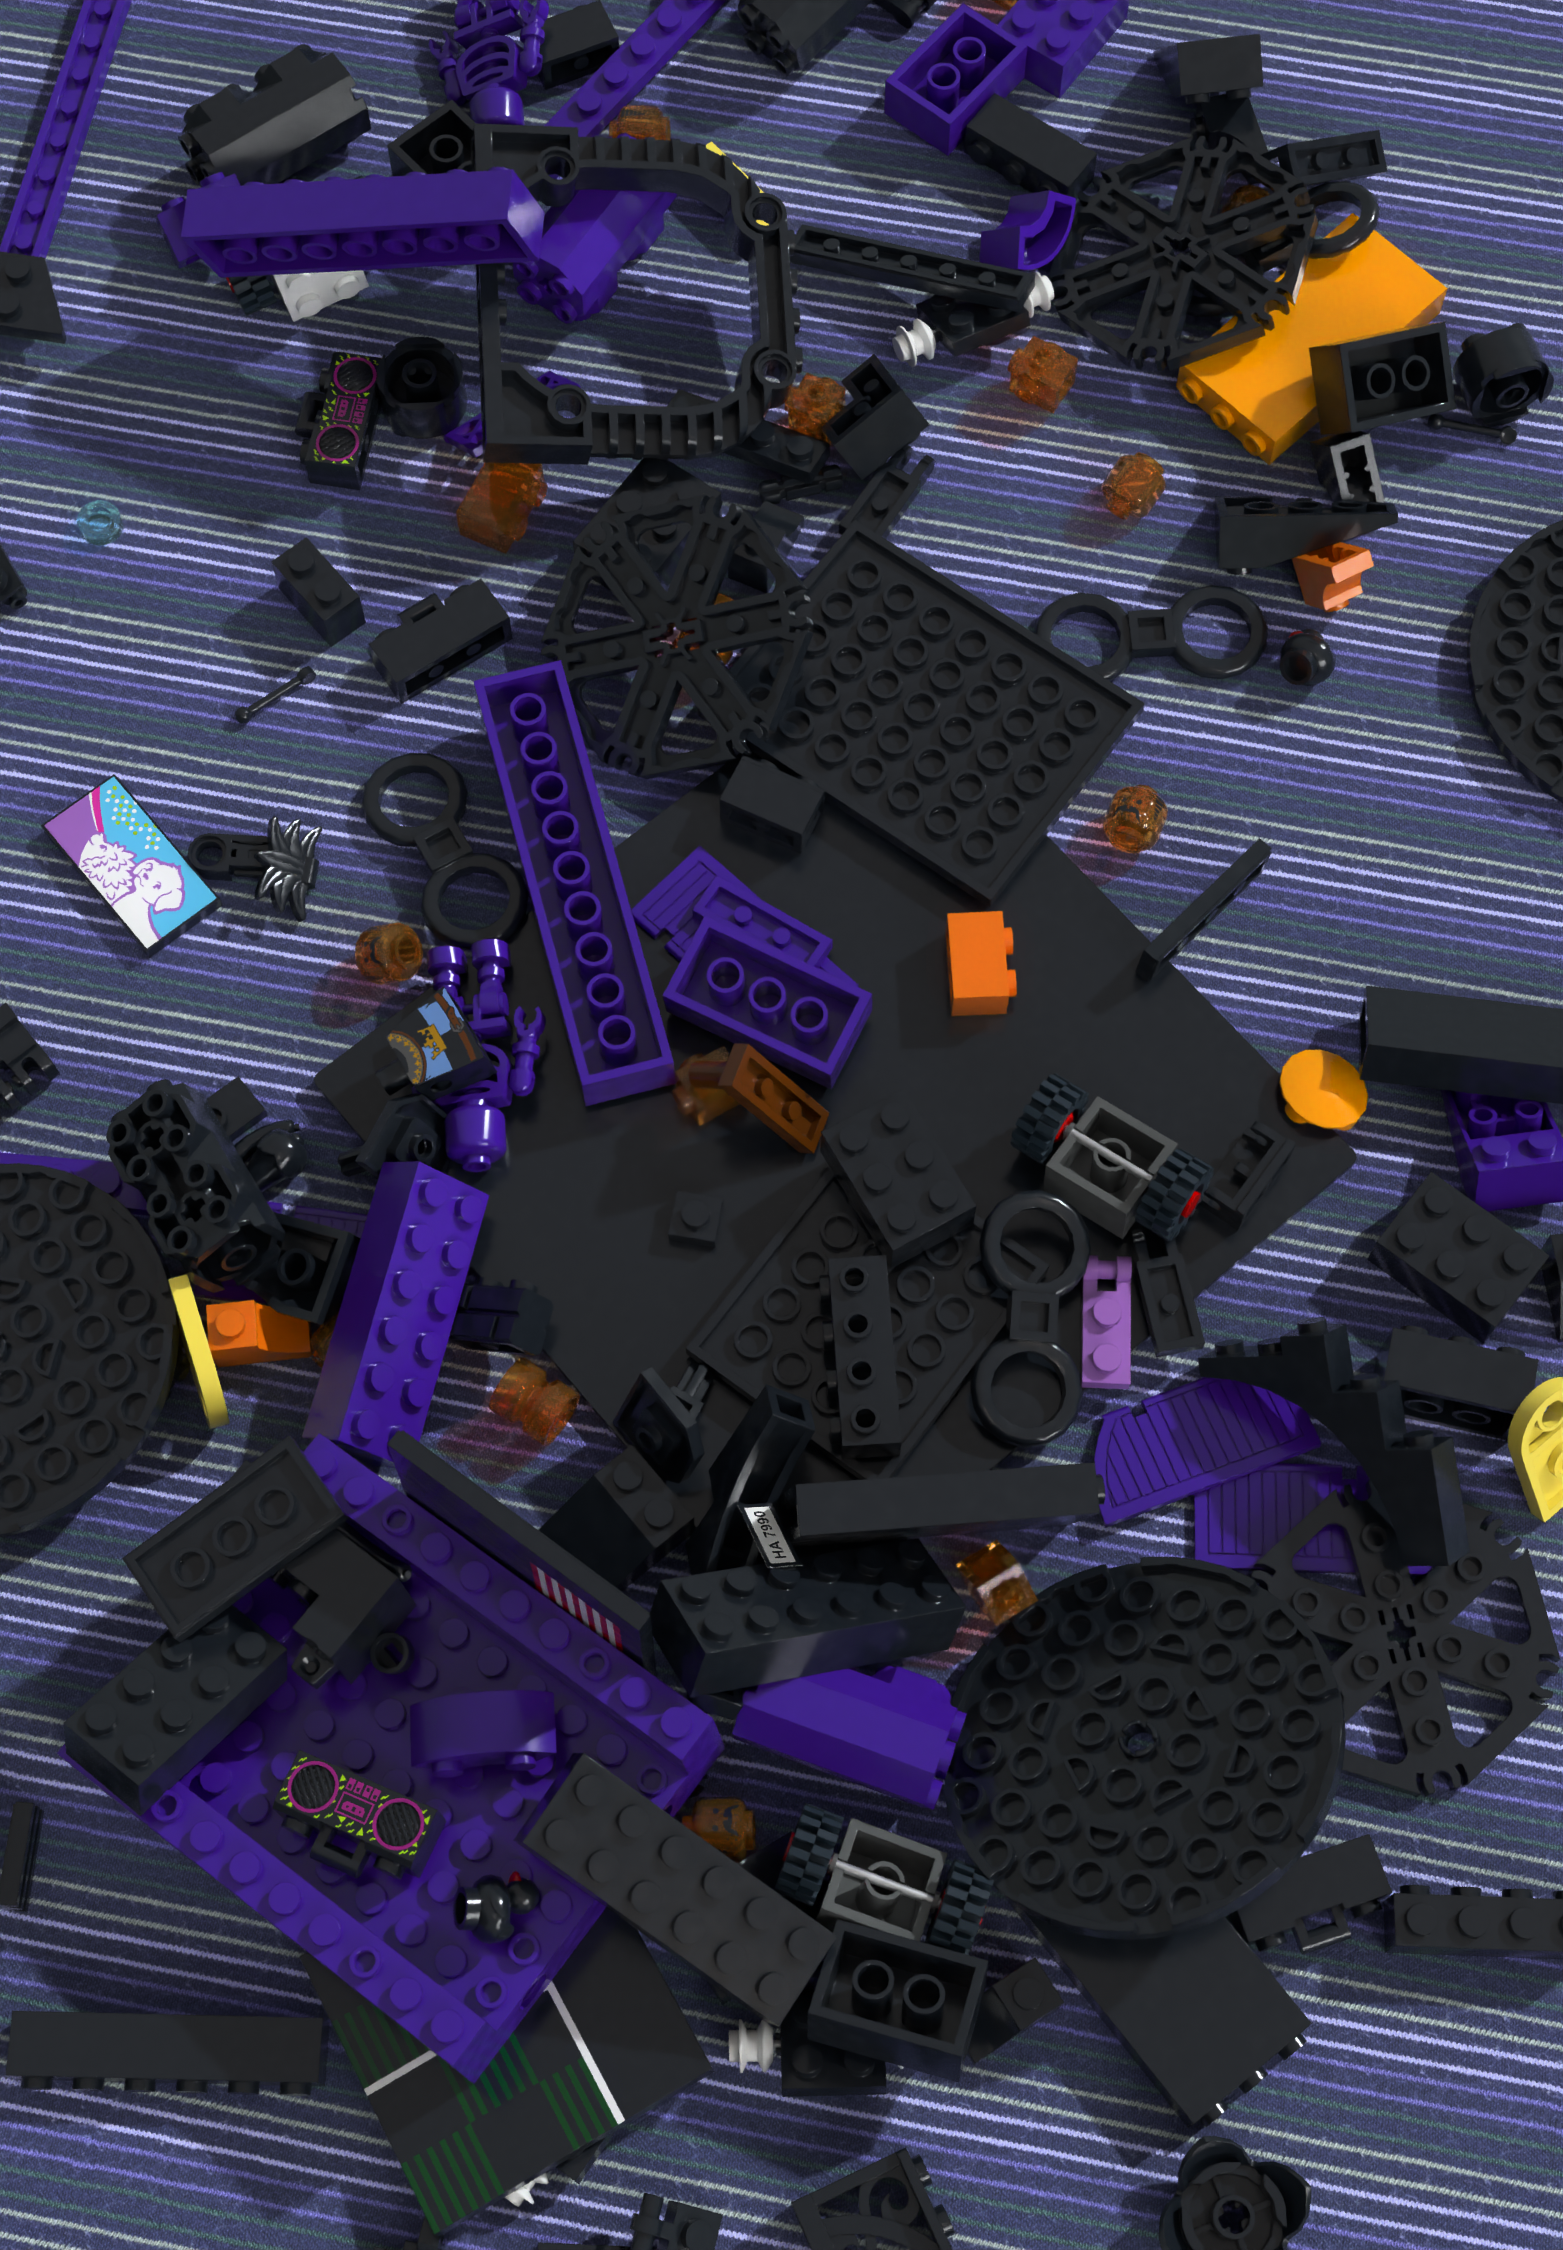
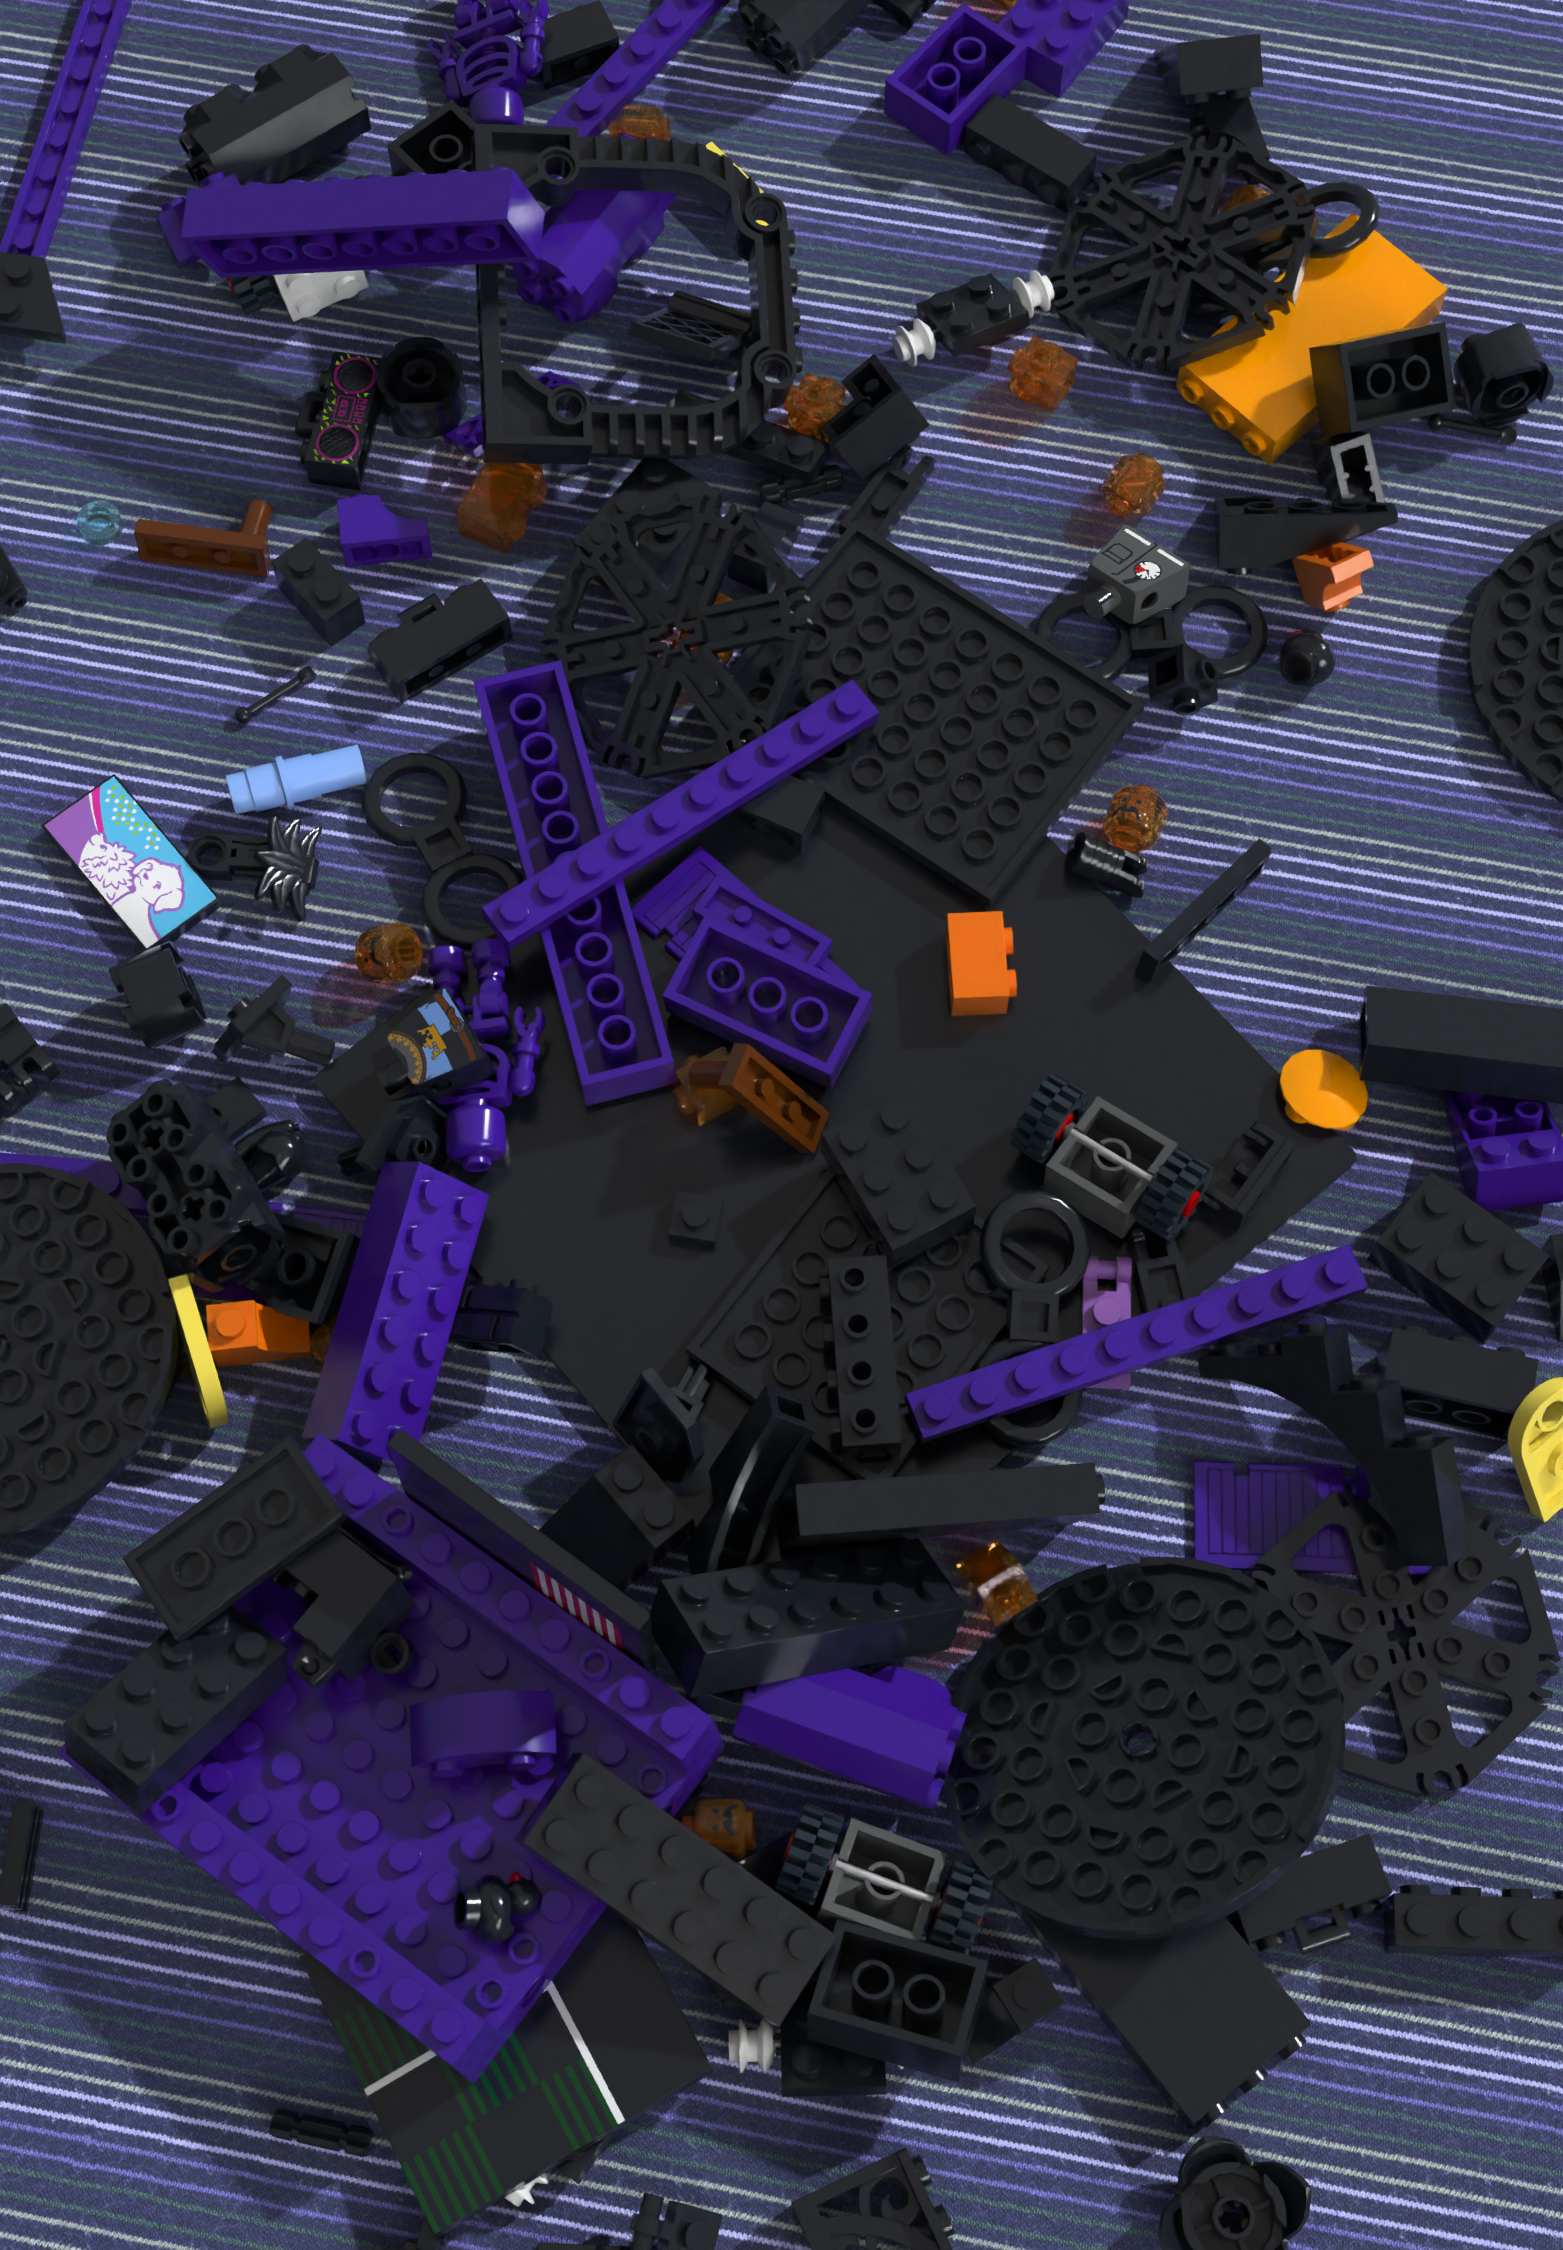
black brick [6,2011,330,2096] -> none
black piece [272,1750,446,1880] -> none
clear orange wheel [489,1357,580,1446] -> none
sticker [738,1503,802,1568] -> none
black tile [790,224,1035,313] -> none
dark purple brick [979,190,1076,271] -> none
dark purple piece [1094,1377,1322,1528] -> none
black panel [1261,130,1388,187] -> none
none -> black brick [109,941,207,1049]
none -> reddish brown piece [134,499,273,578]
none -> black piece [213,975,335,1066]
none -> light blue piece [225,745,367,815]
none -> black axle [270,2108,373,2157]
none -> dark purple arch [337,494,433,567]
none -> dark purple plate [481,680,879,950]
none -> black piece [628,290,753,361]
none -> dark purple plate [904,1244,1368,1444]
none -> black hinge [1065,832,1150,898]
none -> dark grey torso [1083,524,1190,624]
none -> black brick [1148,643,1218,716]

